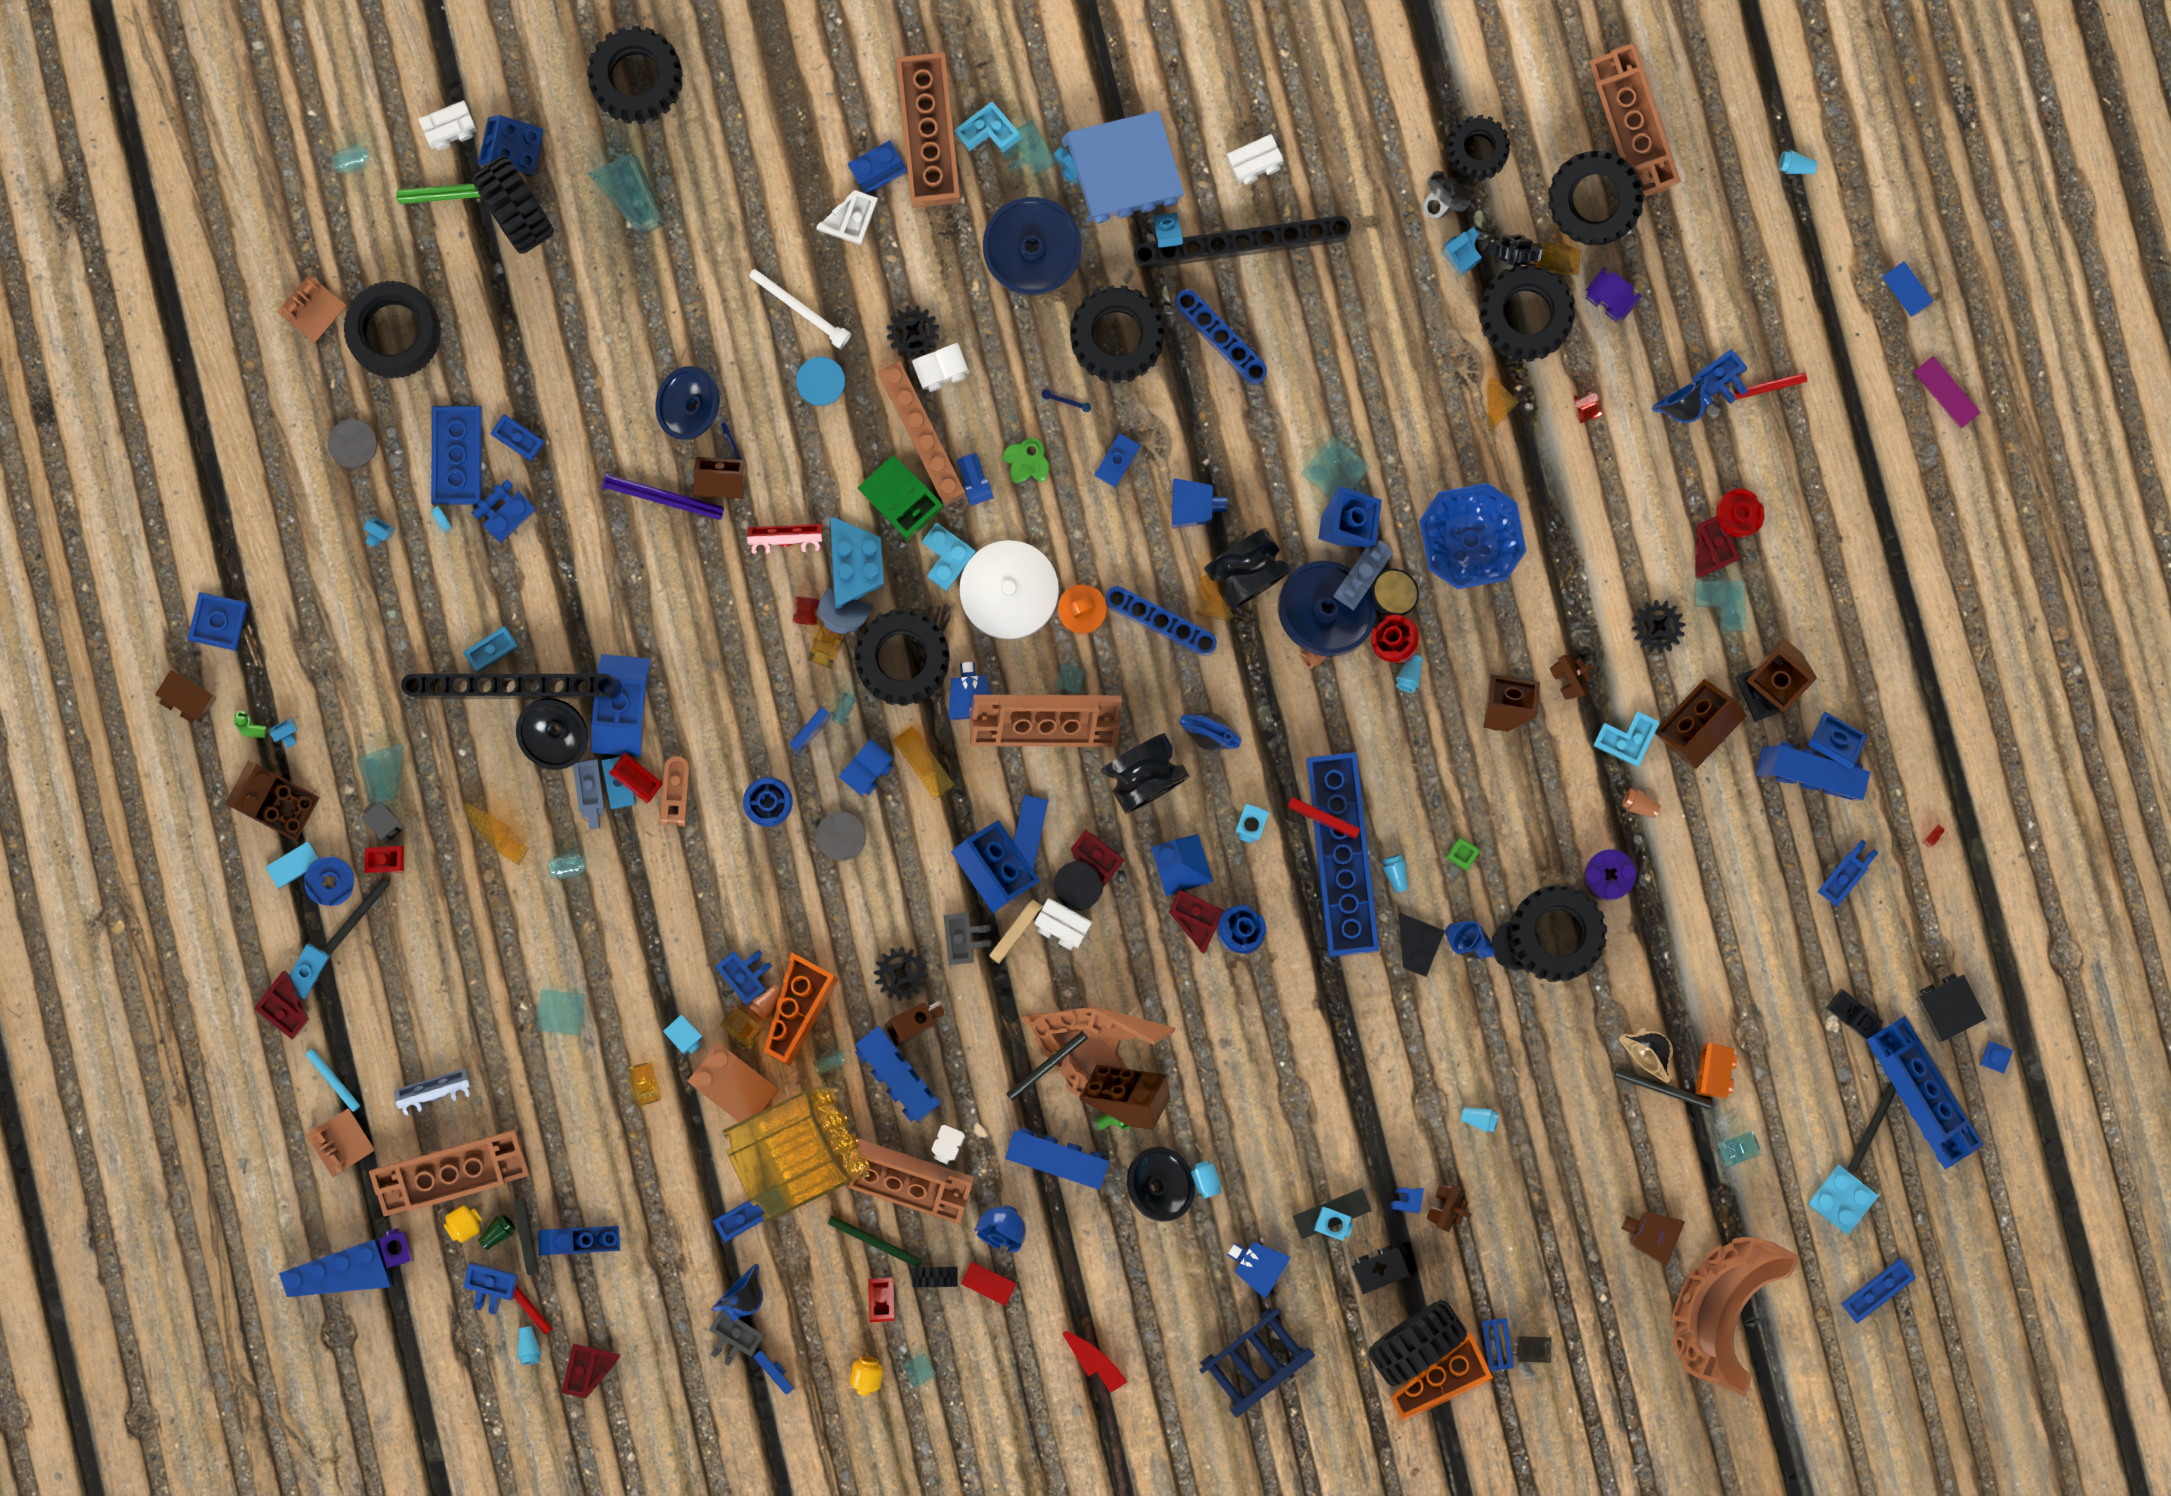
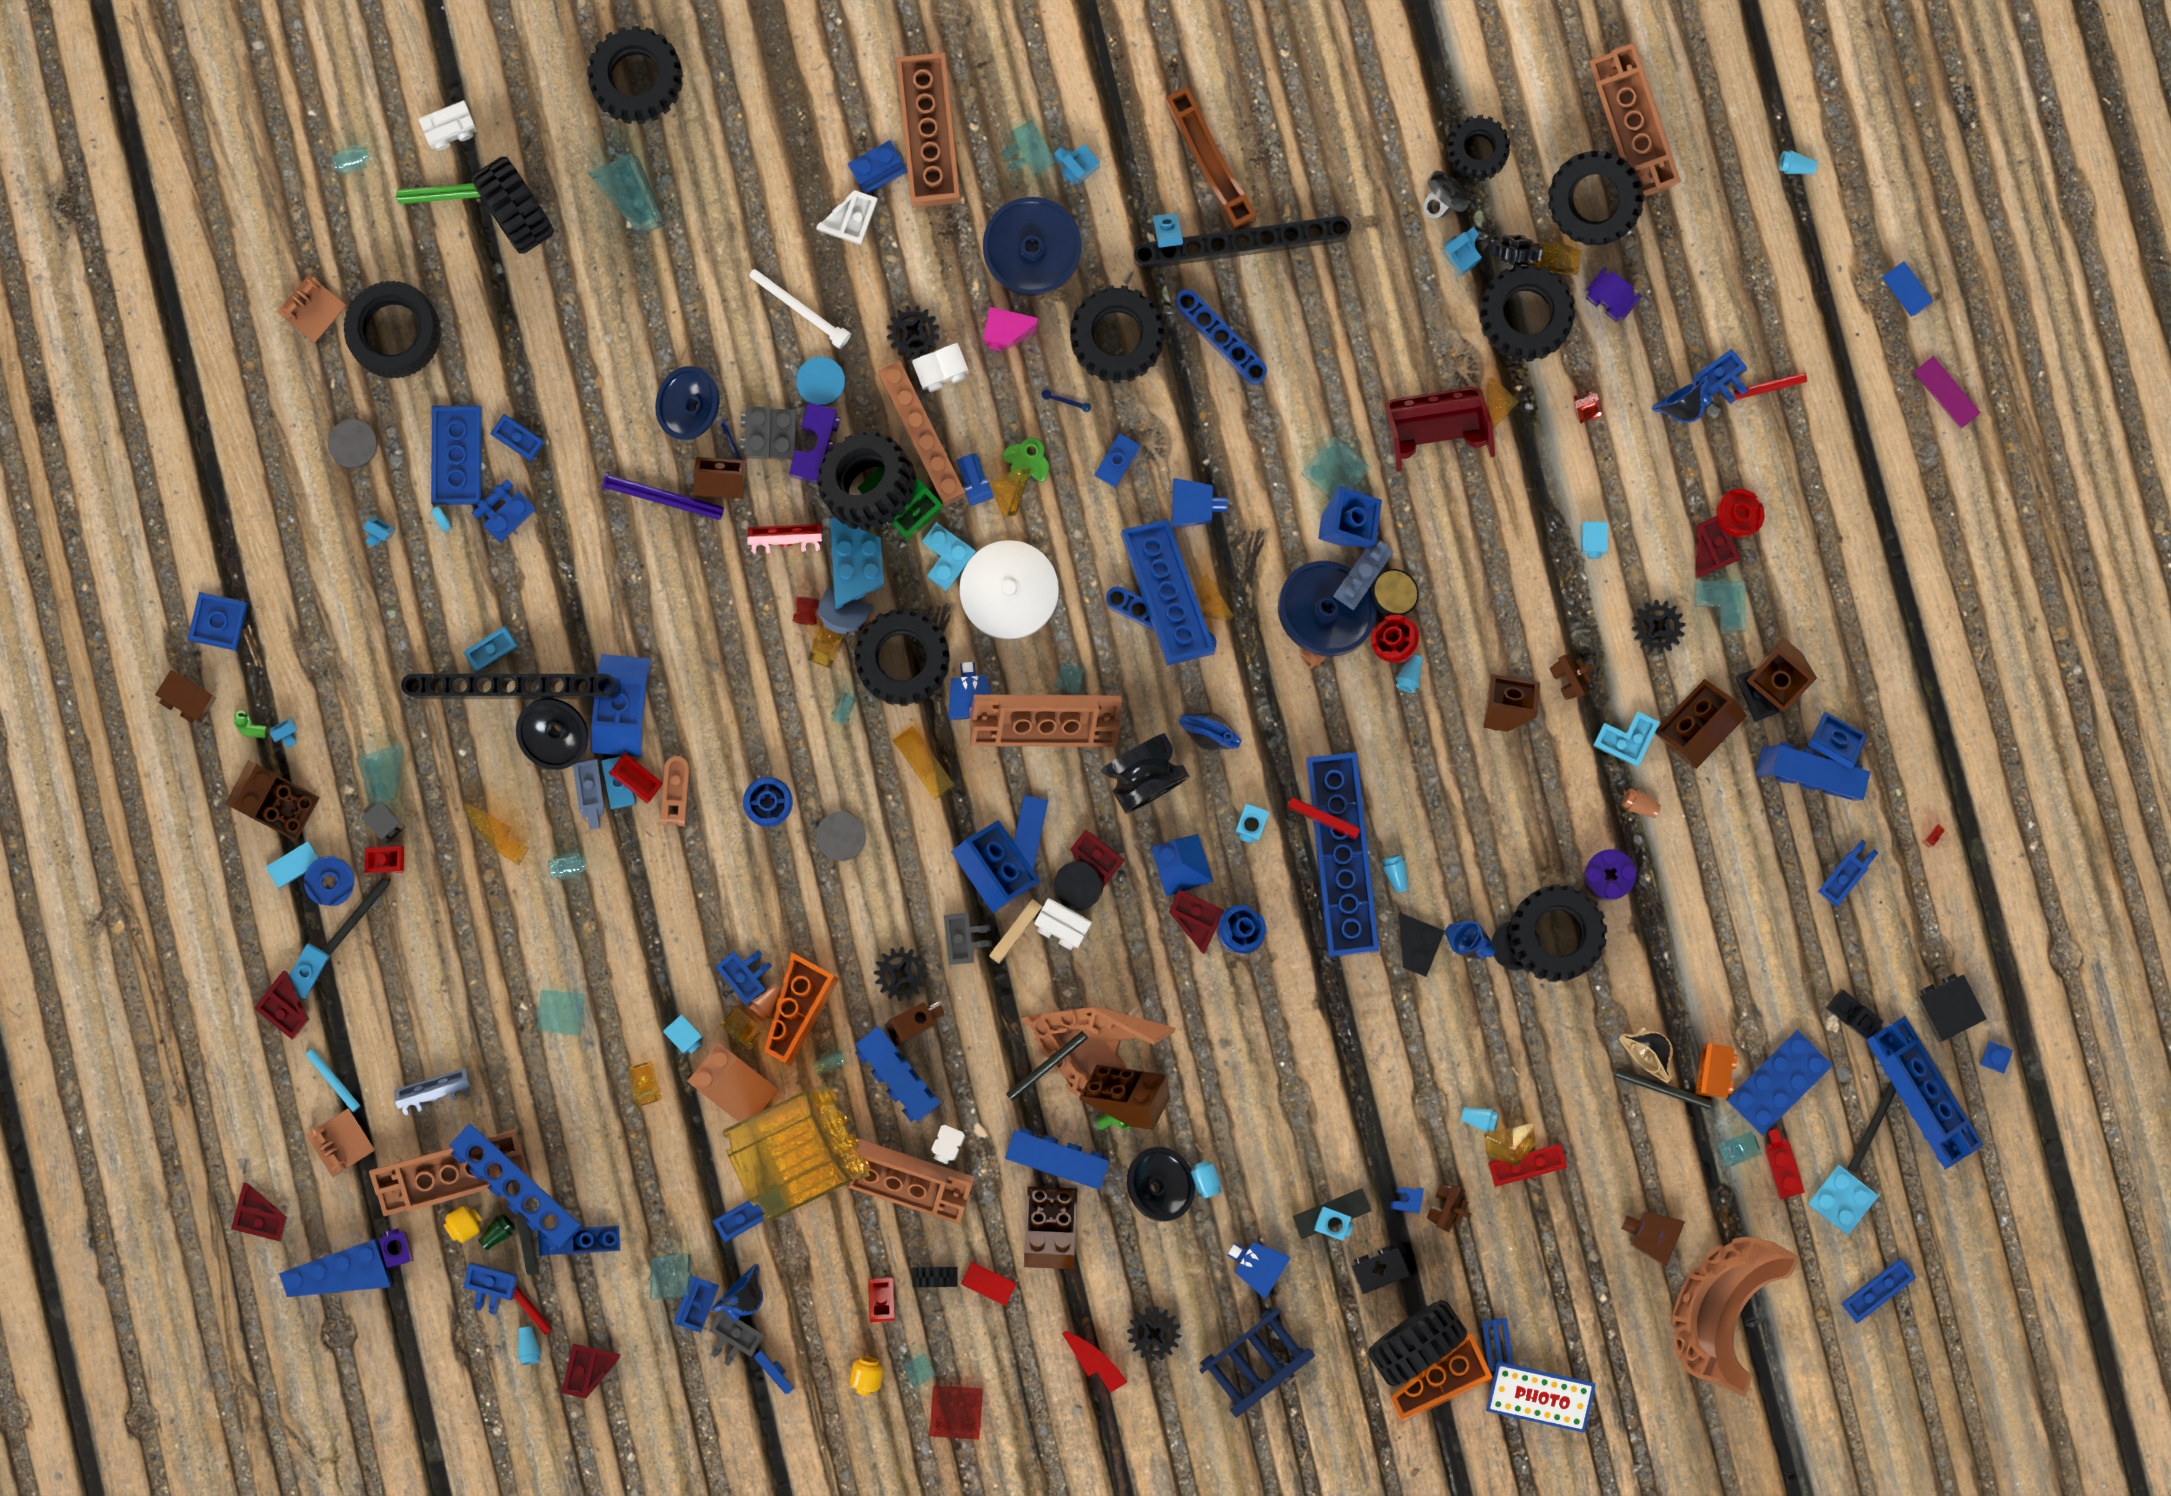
blue bracket [478,115,543,176] -> none
blue tile [790,707,831,755] -> none
dark green bar [828,1215,922,1267] -> none
blue brick [839,739,894,796] -> none
medium azure plate [953,102,1022,153] -> none
blue cylinder [974,1205,1026,1252] -> none
orange tile [1058,584,1107,635] -> none
medium blue panel [1062,110,1184,224] -> none
black piece [1204,528,1293,610] -> none
white brick [1226,134,1283,185] -> none
blue rock [1419,483,1527,590] -> none
bright green tile [1446,837,1481,871] -> none
clear smoke slope [1512,1336,1551,1363] -> none
none -> dark red wing [231,1182,287,1242]
none -> blue brick [449,1123,583,1249]
none -> clear light blue piece [648,1254,693,1300]
none -> blue hinge [674,1276,719,1333]
none -> dark grey plate [740,406,797,460]
none -> dark purple arch [789,403,841,484]
none -> black tyre [817,431,917,530]
none -> clear red bracket [929,1385,983,1440]
none -> dark pink slope [983,307,1038,351]
none -> clear yellow slope [989,467,1031,517]
none -> reddish brown slope [1024,1187,1078,1269]
none -> blue plate [1120,519,1215,666]
none -> black gear [1127,1306,1182,1361]
none -> dark orange arch [1165,86,1257,230]
none -> dark red windscreen [1385,387,1495,472]
none -> clear yellow slope [1484,1123,1536,1167]
none -> tile [1486,1361,1595,1433]
none -> red tile [1488,1144,1567,1187]
none -> medium azure brick [1581,522,1608,559]
none -> blue plate [1726,1030,1833,1136]
none -> red hinge [1765,1128,1805,1200]

